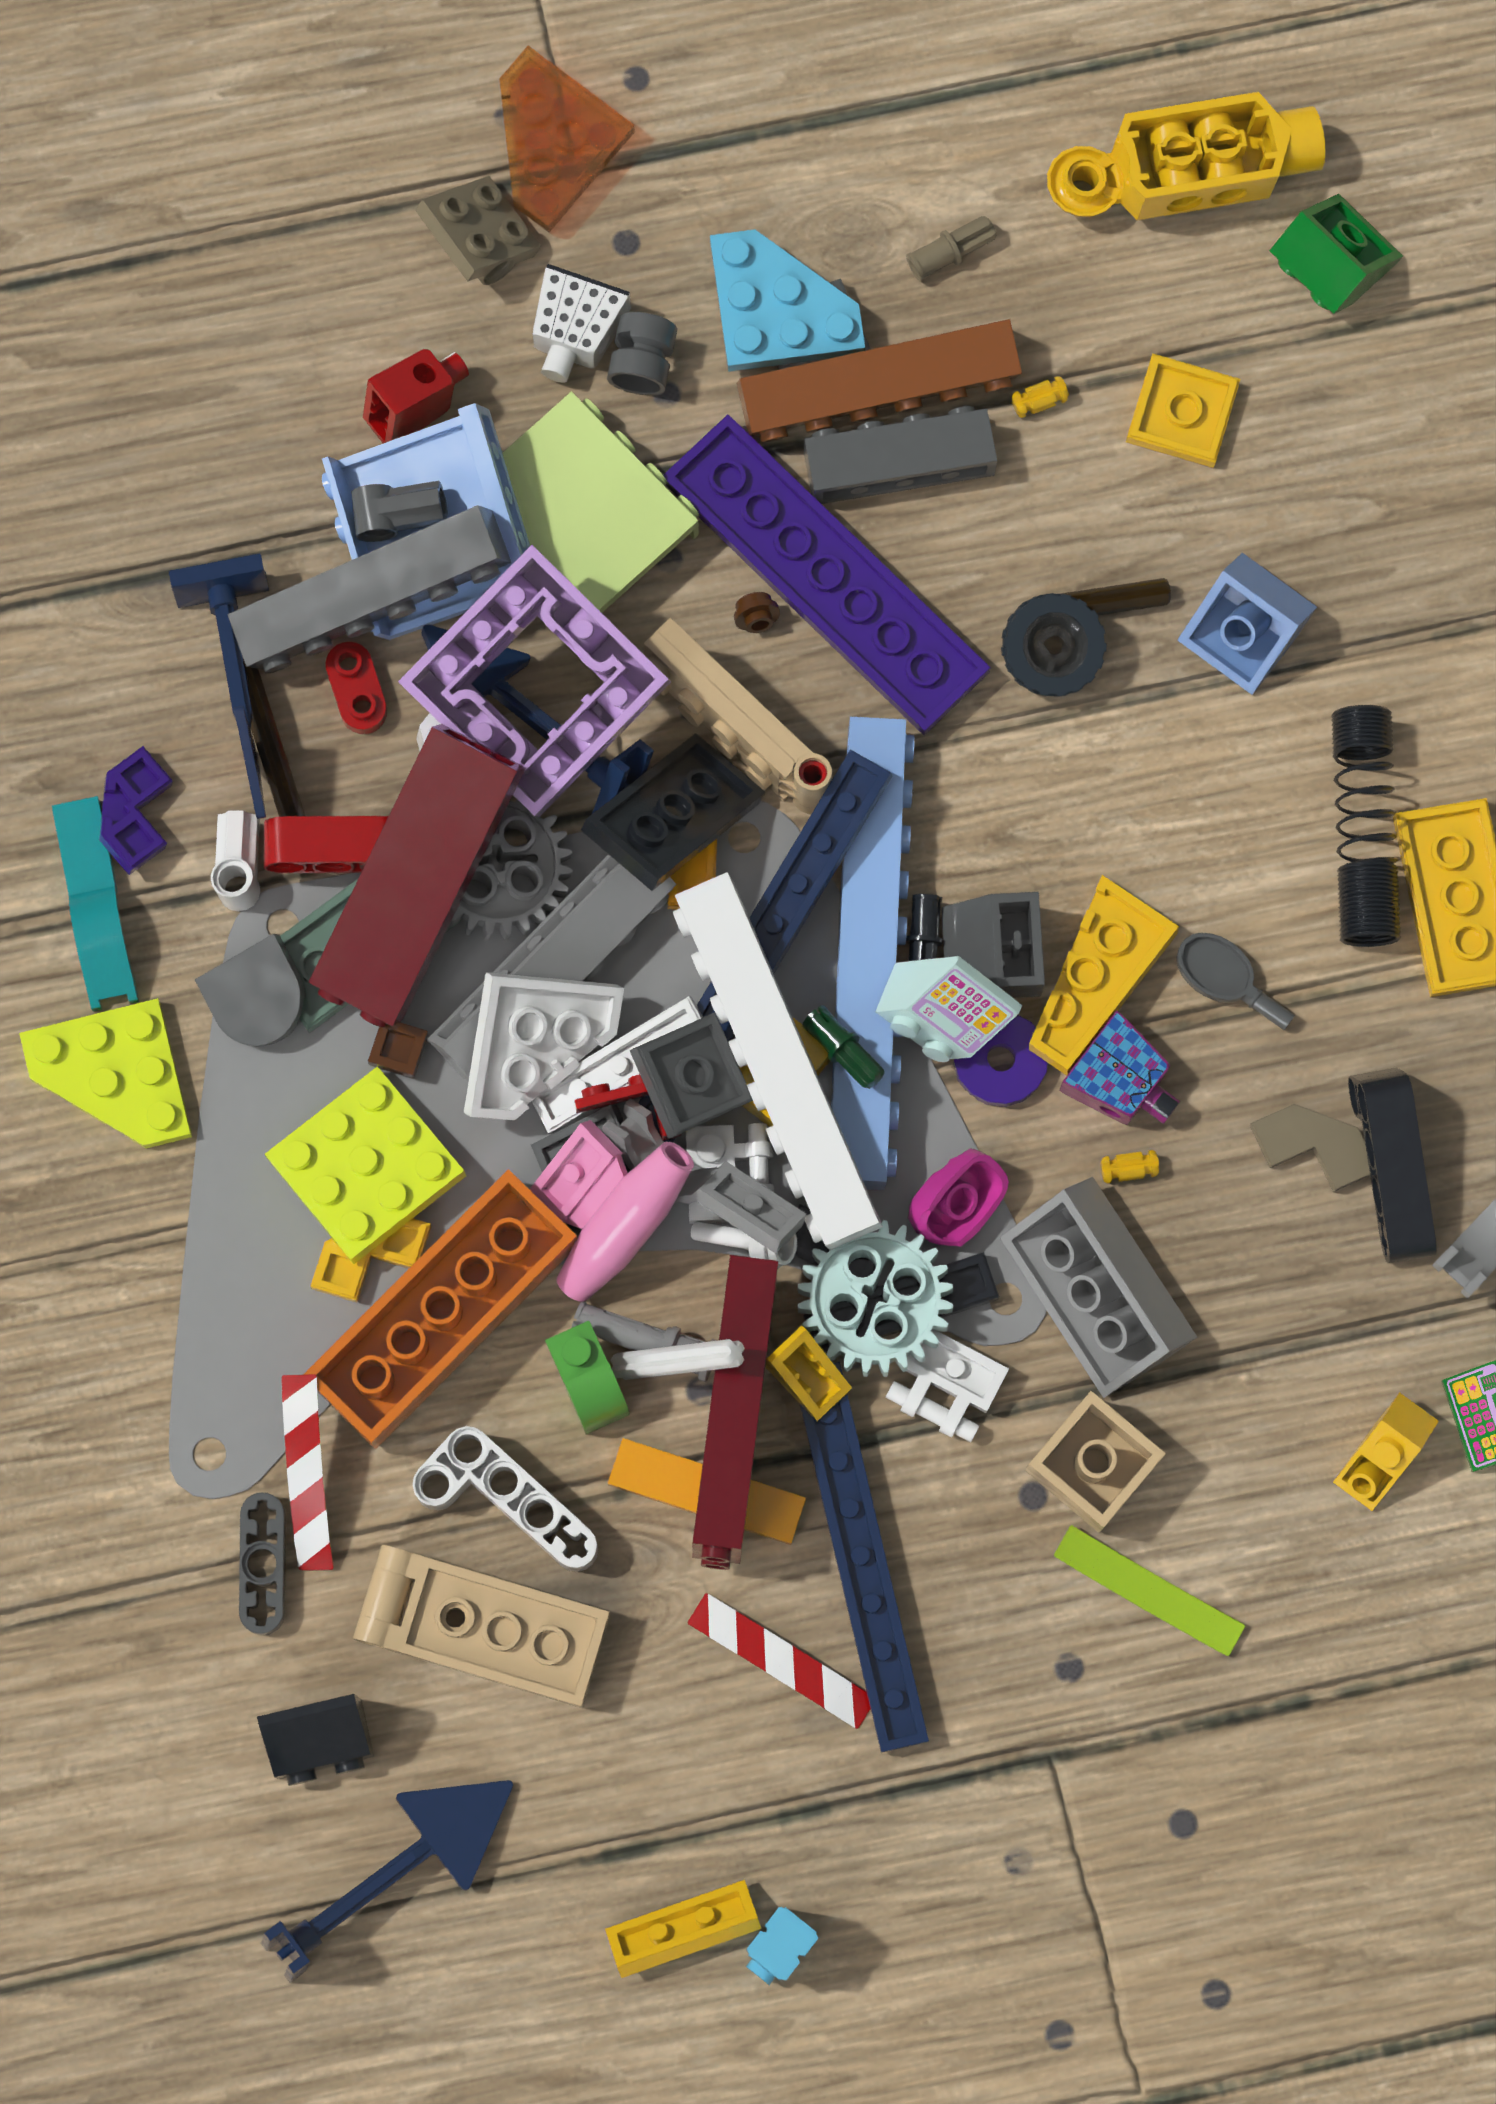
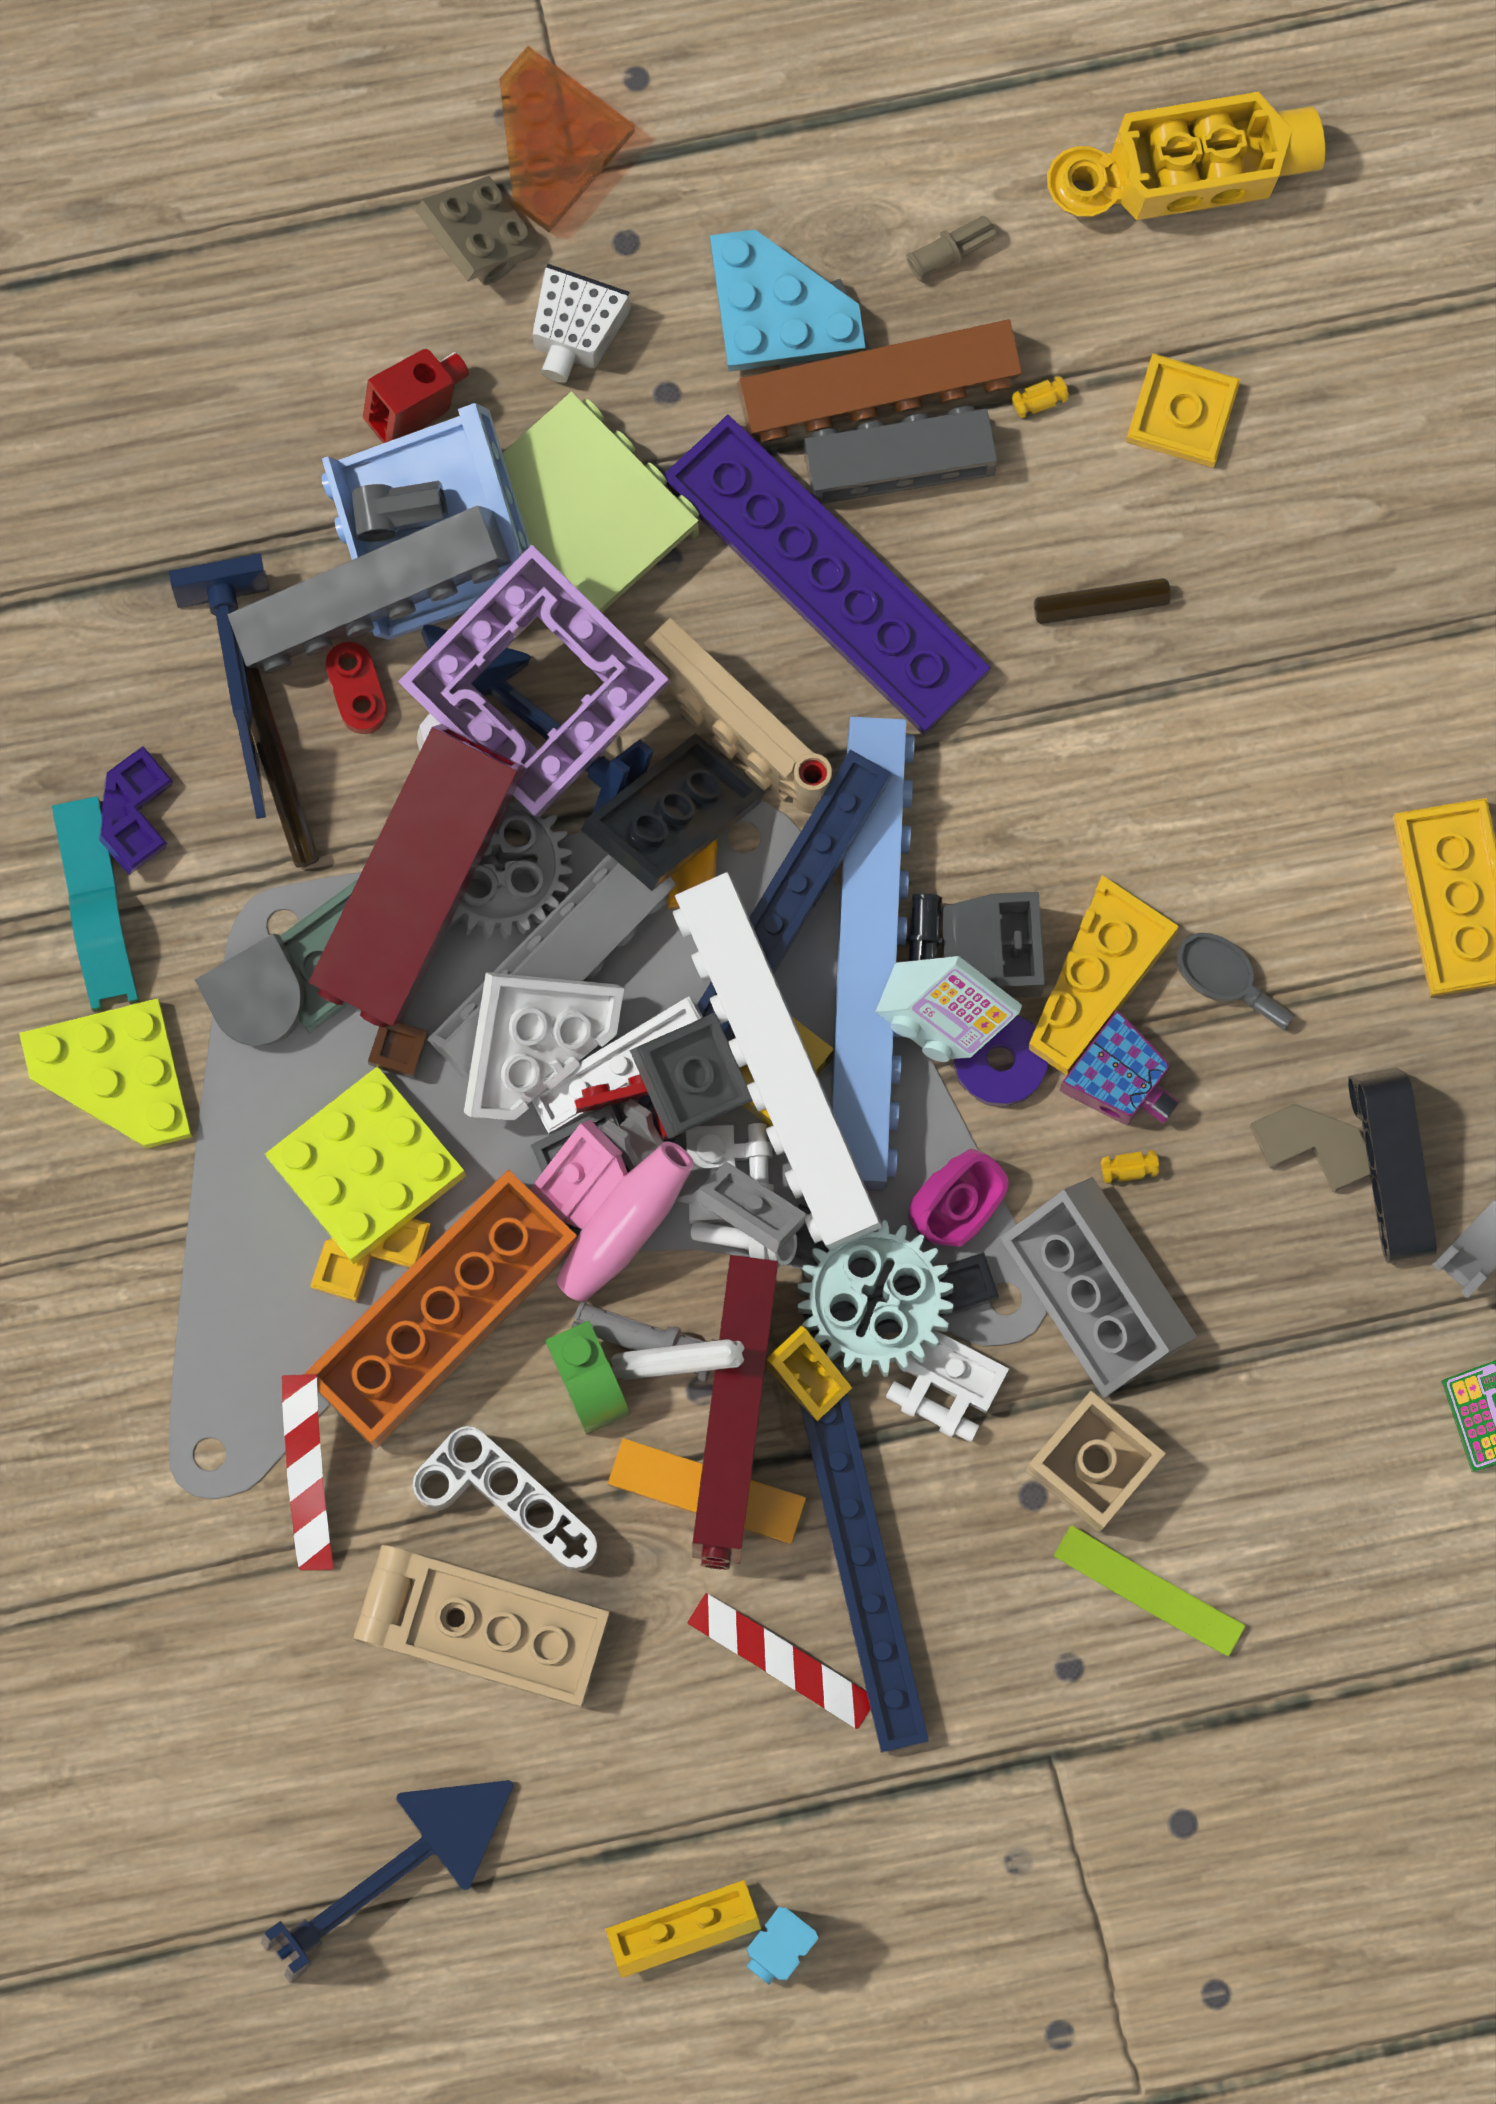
white piece [211,811,260,912] -> none
dark grey beam [239,1492,286,1635] -> none
black slope [257,1694,374,1786] -> none
red beam [264,816,388,873] -> none
dark grey wheel [607,312,678,395] -> none
reddish brown plate [734,592,780,633] -> none
dark green axle [802,1005,885,1089] -> none
black wheel [1001,593,1107,697] -> none
medium blue slope [1178,553,1317,695] -> none
green slope [1269,194,1403,314] -> none
black piece [1331,705,1401,947] -> none
yellow slope [1333,1392,1439,1511] -> none

